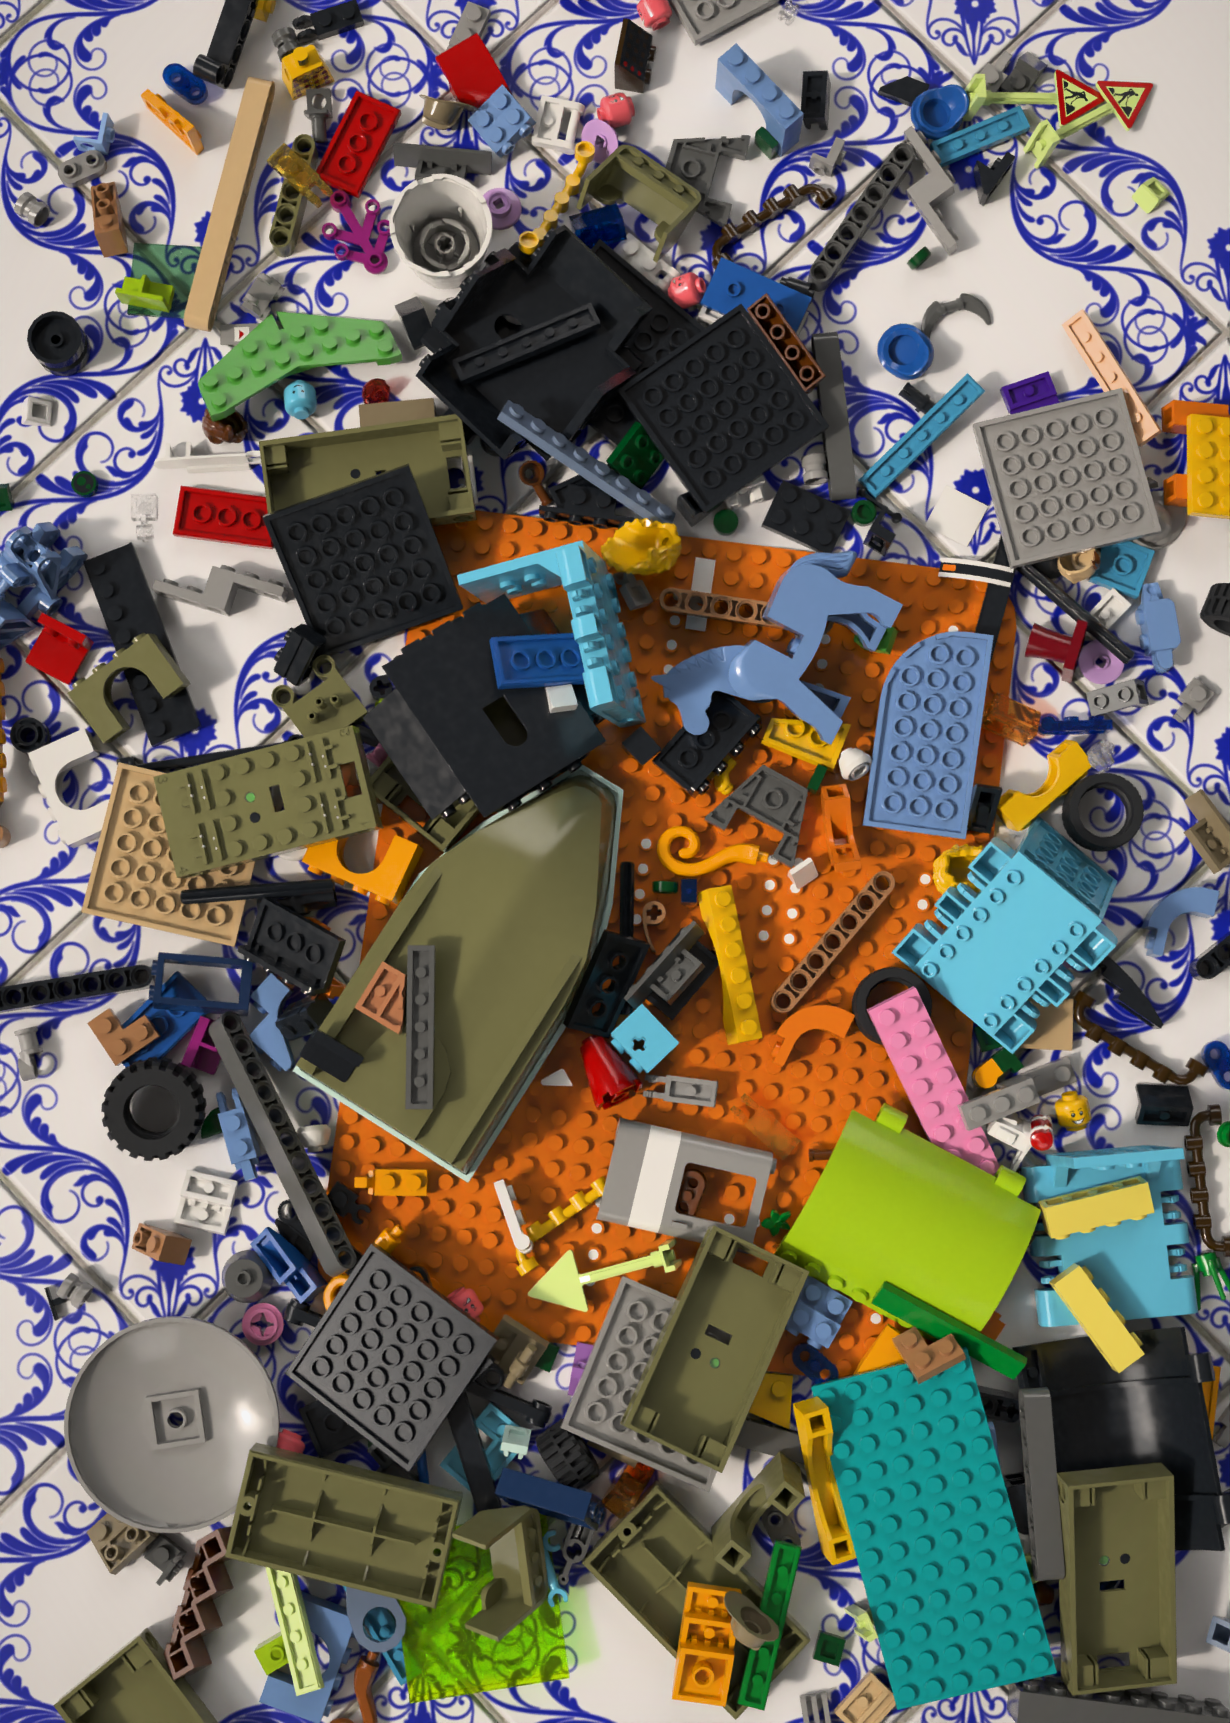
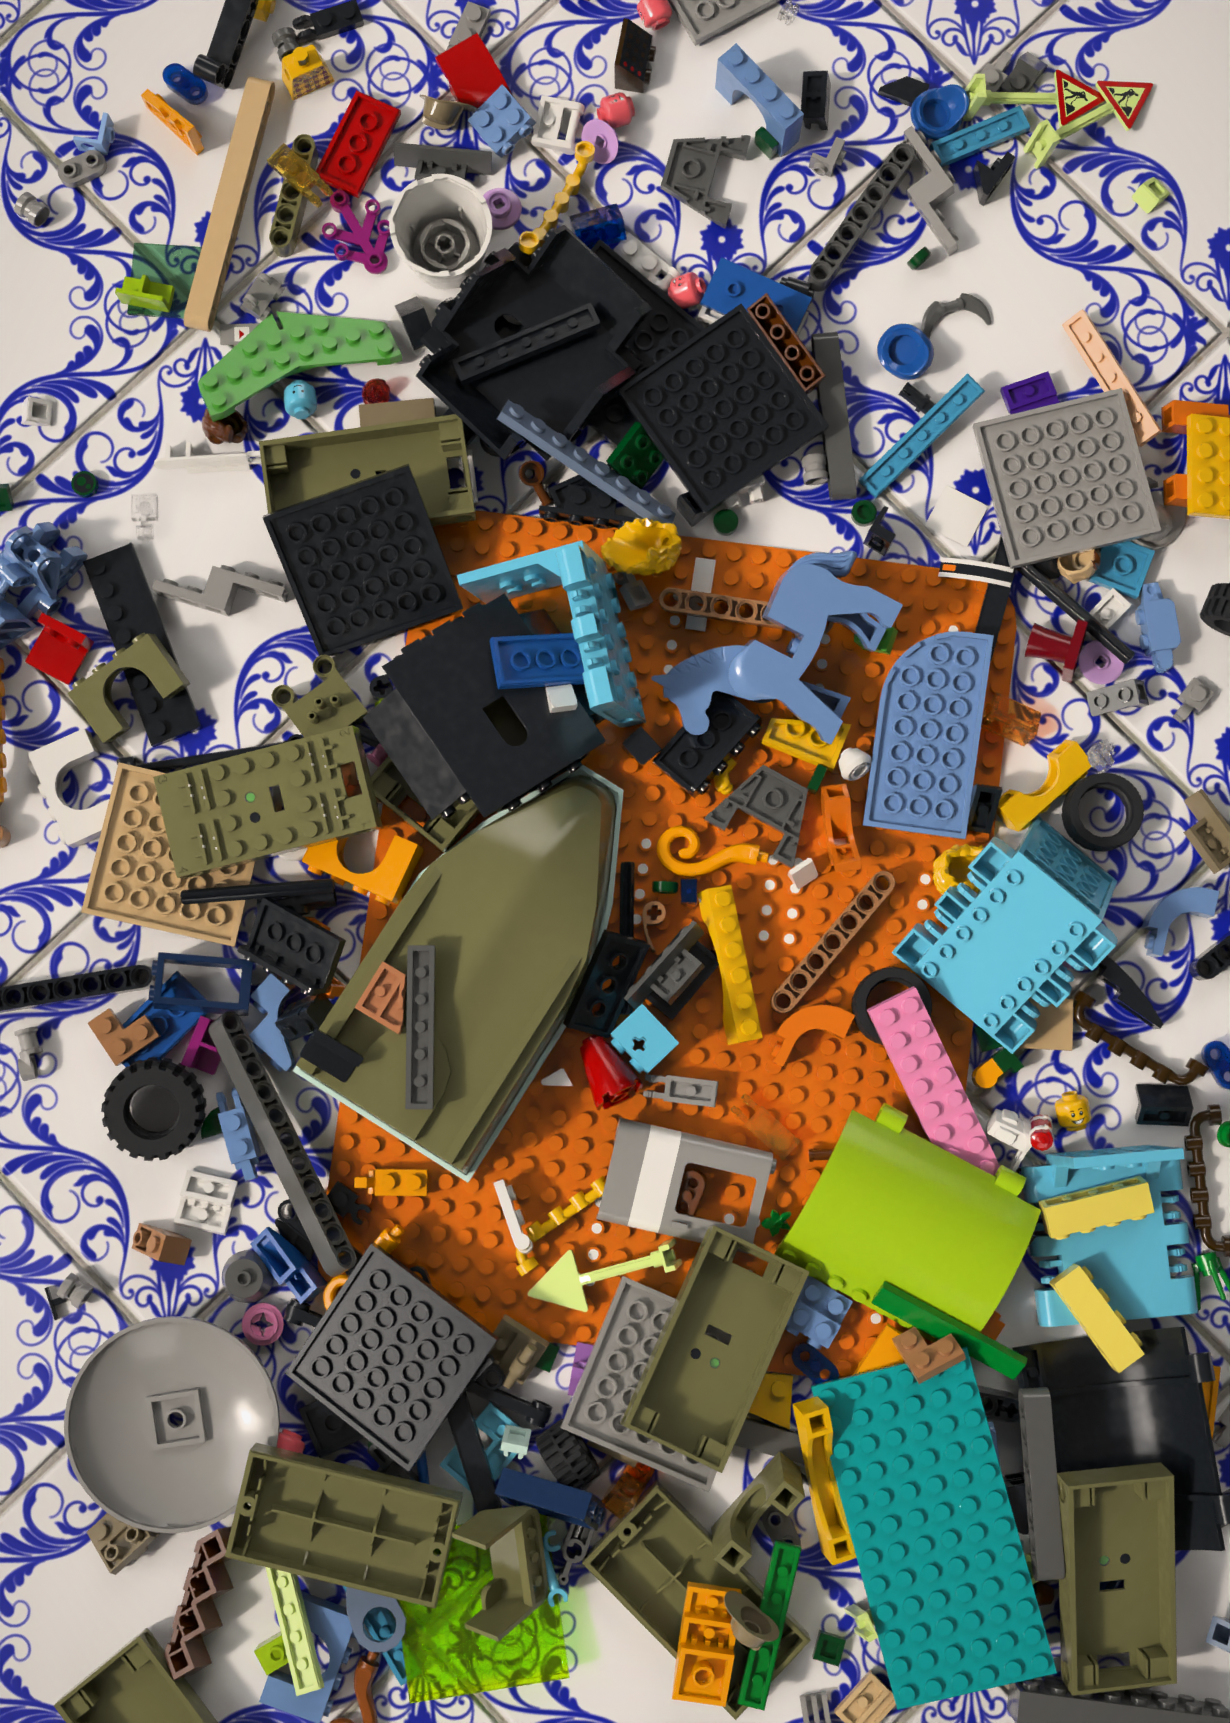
black wheel [10,717,51,755] -> none
black wheel [27,311,91,376] -> none
medium nougat slope [91,181,128,258] -> none
dark grey bracket [144,1533,187,1586] -> none
red plate [173,486,274,550] -> none
black brick [273,624,327,686] -> none
white cone [296,1124,331,1153] -> none
dark grey bracket [304,88,333,143] -> none
coral head [447,1287,484,1322] -> none
olive windscreen [576,145,701,263] -> none
dark brown bar [712,184,837,270] -> none
black plate [761,480,851,553] -> none
black hinge [858,488,902,523] -> none
light grey bracket [957,1057,1077,1131] -> none
clear blue plate [1036,716,1113,736] -> none

